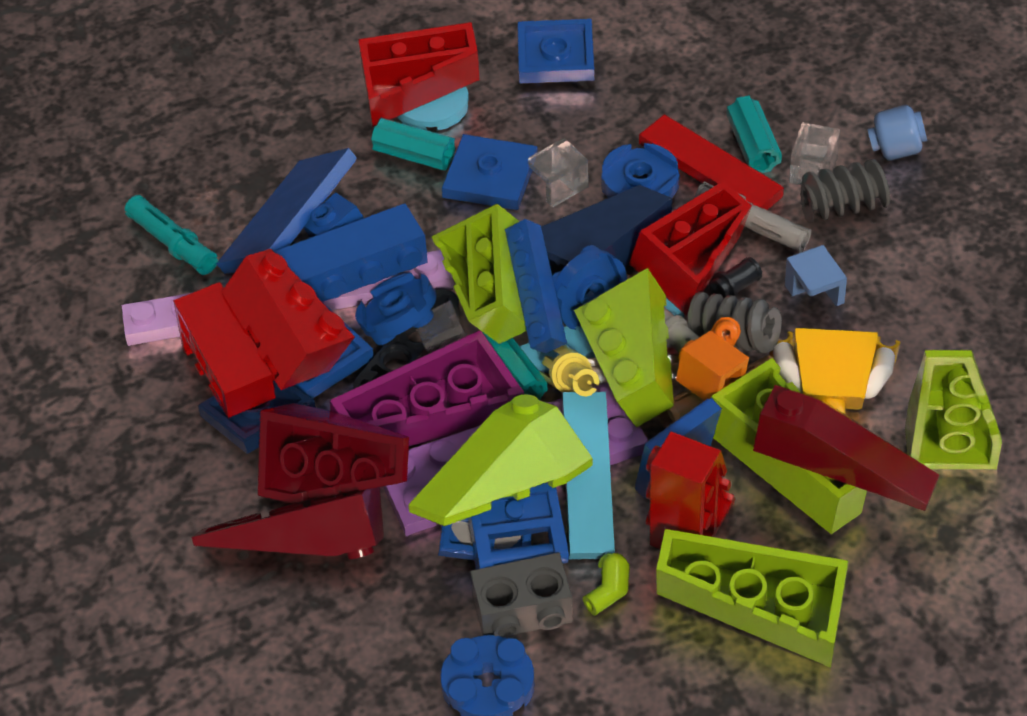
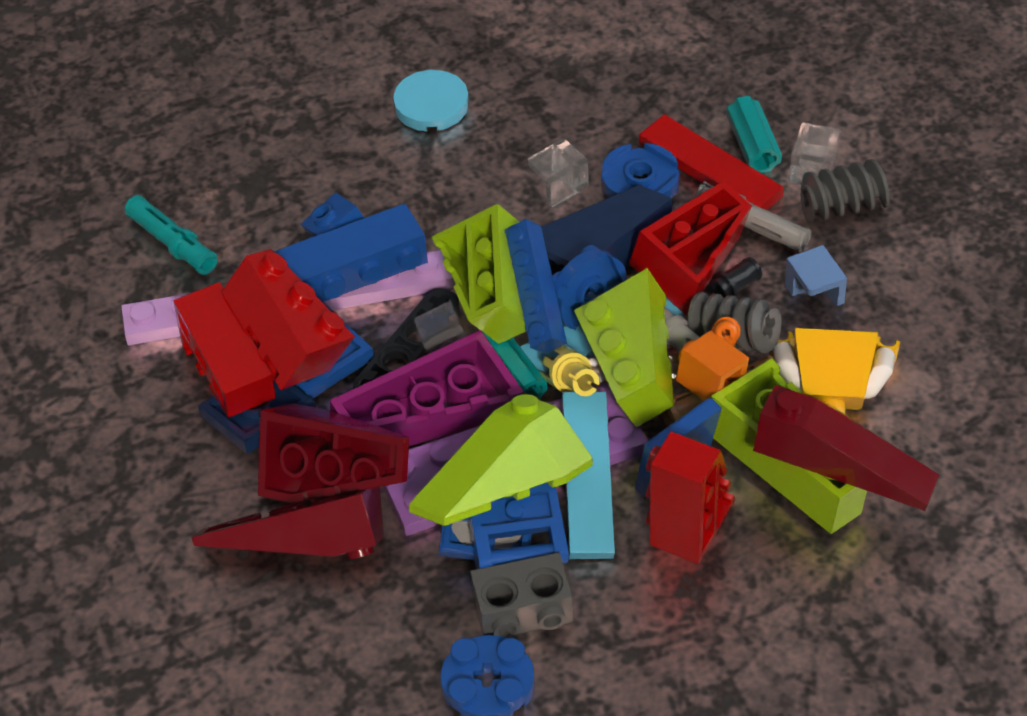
blue tile [216,148,357,274] -> none
blue plate [355,273,437,345] -> none
red wedge [358,22,480,127] -> none
teal axle [371,118,456,171] -> none
blue plate [442,134,538,210] -> none
blue plate [518,19,595,84] -> none
lime arm [583,553,630,616] -> none
lime wedge [656,529,848,668] -> none
medium blue head [867,105,928,161] -> none
lime wedge [905,350,1002,470] -> none

